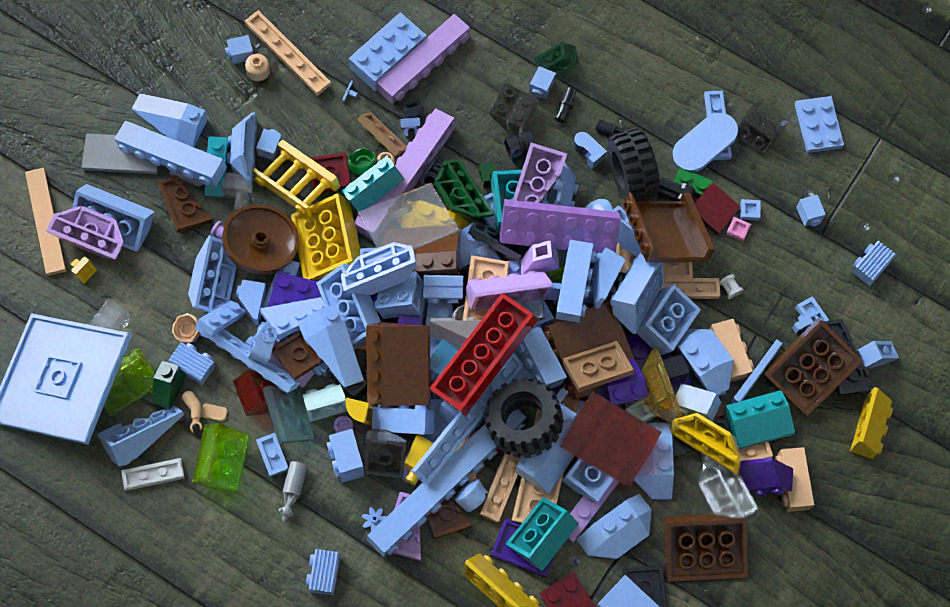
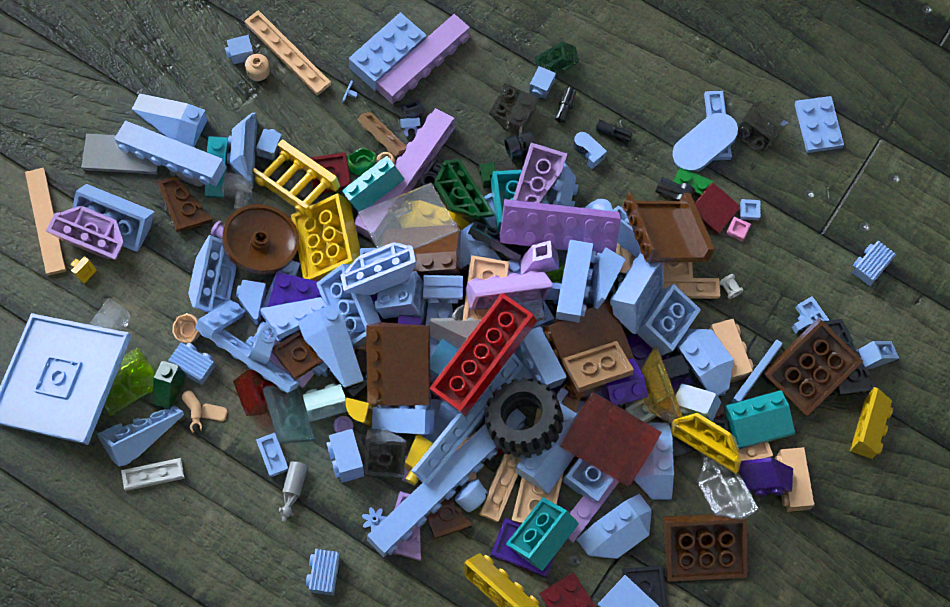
clear neon green slope [192,423,250,492] -> none
black tyre [607,128,660,201] -> none
light blue brick [796,195,826,227] -> none

